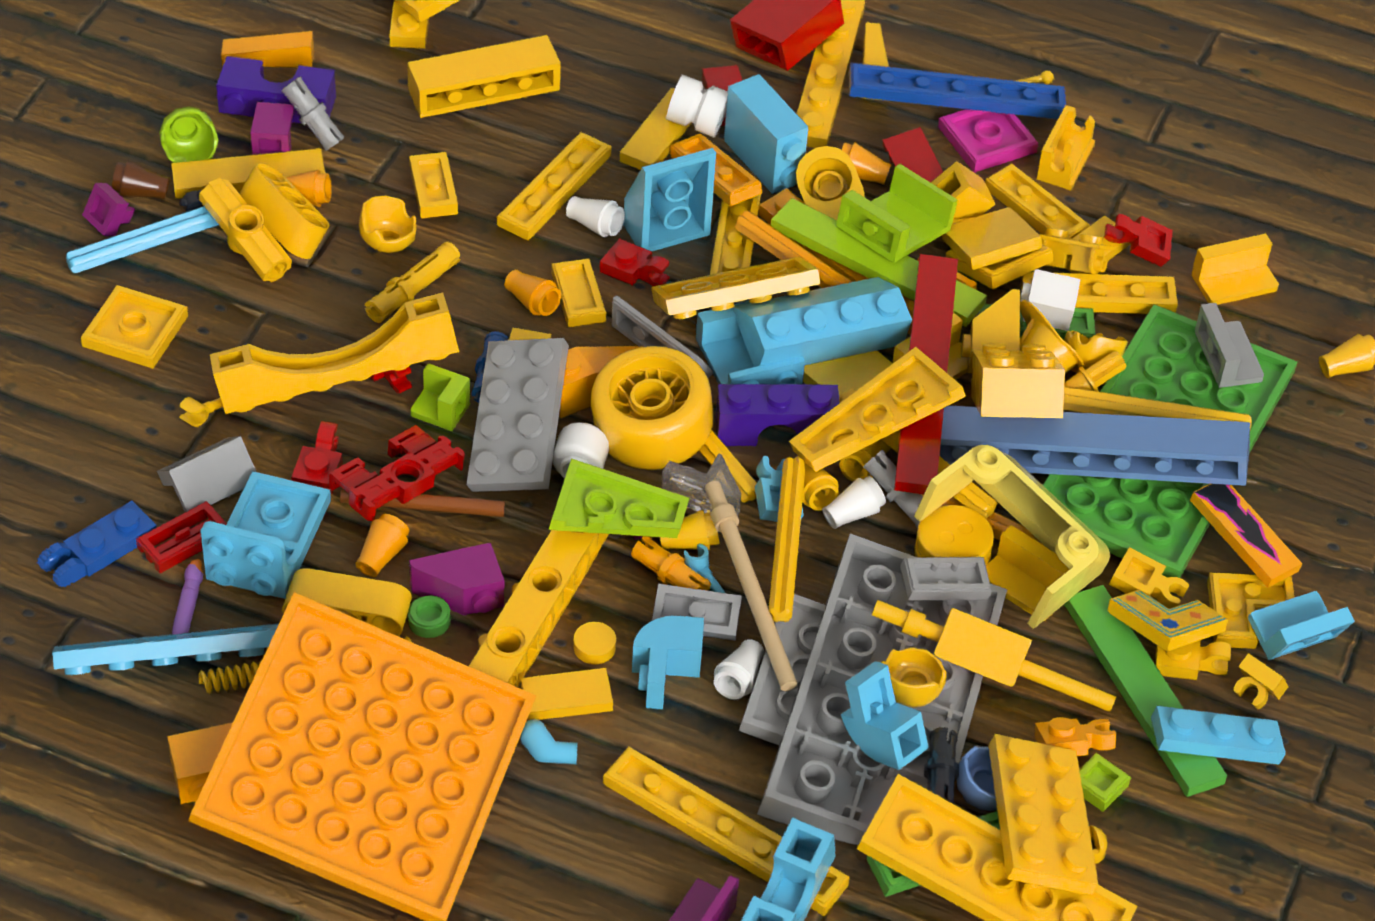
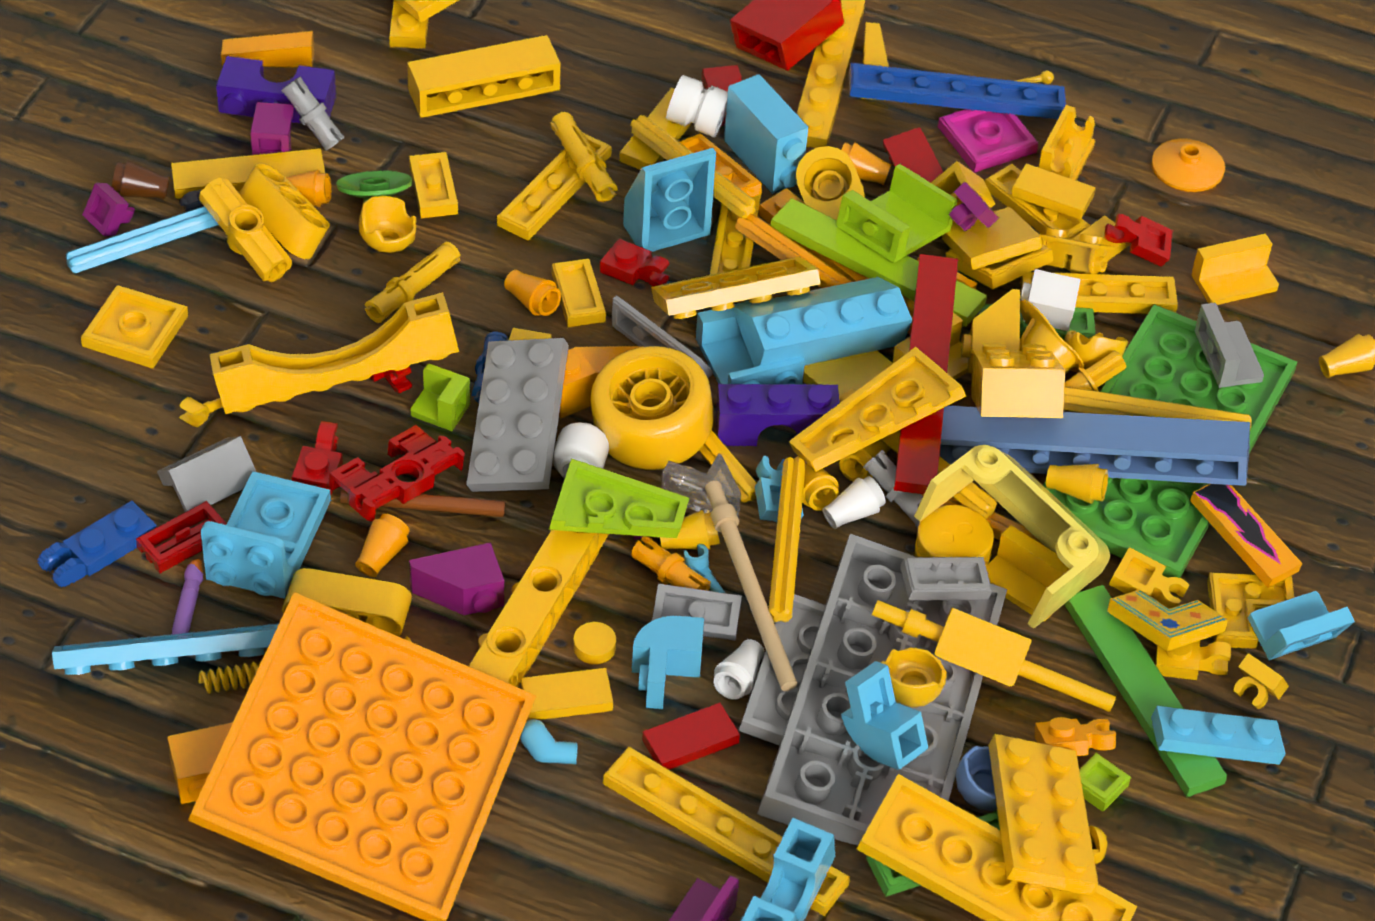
lime hair [159,106,218,163] -> none
bright green tile [408,596,450,638] -> none
white cone [566,196,625,237] -> none
black pin [924,727,959,804] -> none
none -> bright green dish [336,171,412,202]
none -> yellow pin [550,112,618,202]
none -> yellow axle [630,115,756,218]
none -> red tile [642,703,740,770]
none -> magenta tile [949,182,999,231]
none -> yellow tile [1011,163,1096,220]
none -> yellow cone [1046,464,1109,504]
none -> light orange dish [1151,138,1225,192]

